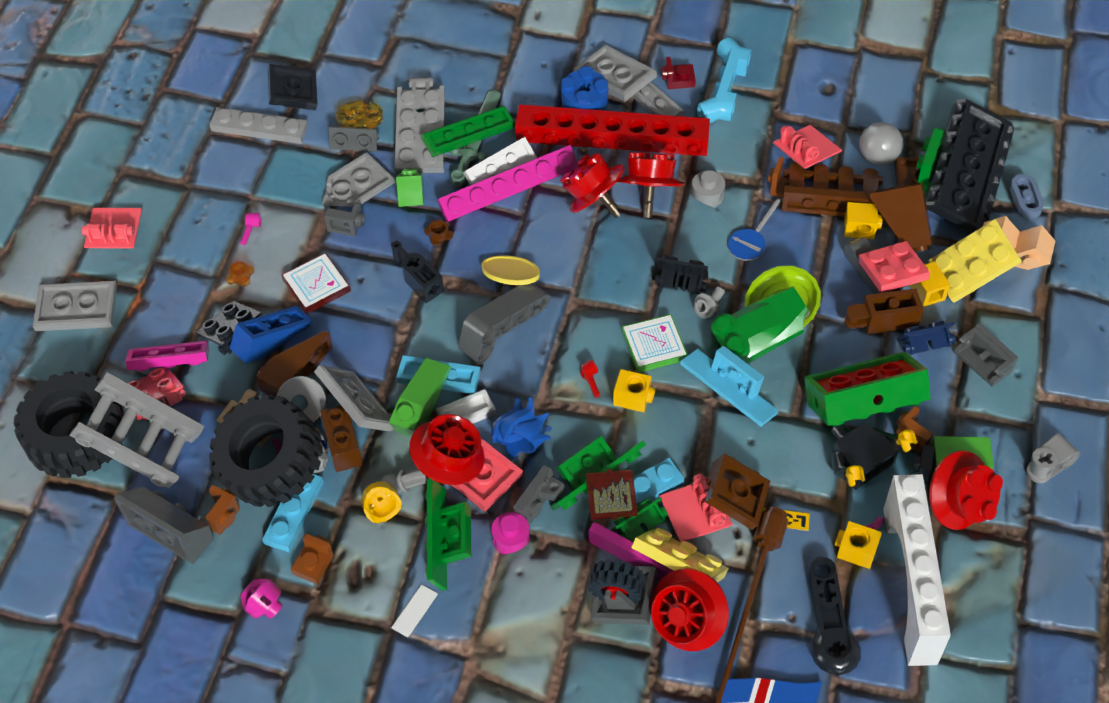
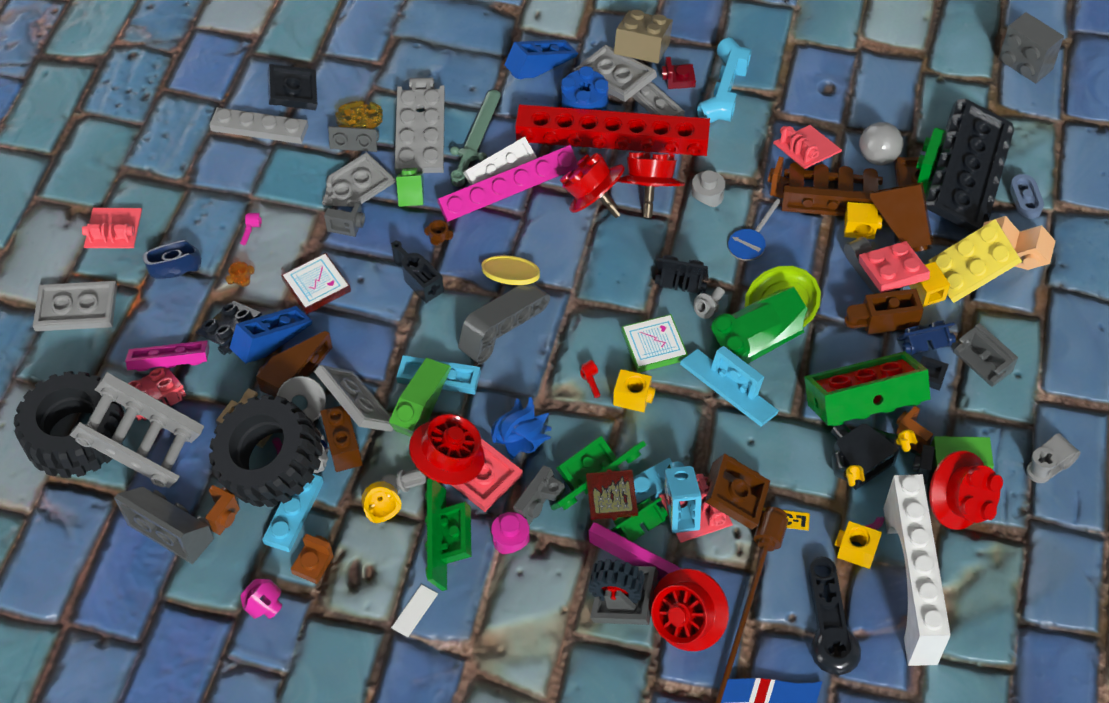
green tile [421,106,516,157] -> none
white tile [436,389,496,424] -> none
light yellow plate [631,528,729,583] -> none
none -> dark blue piece [143,240,202,279]
none -> blue slope [504,40,578,79]
none -> dark tan brick [614,10,673,63]
none -> medium azure torso [665,462,701,533]
none -> black plate [920,356,949,391]
none -> dark grey brick [999,12,1064,84]

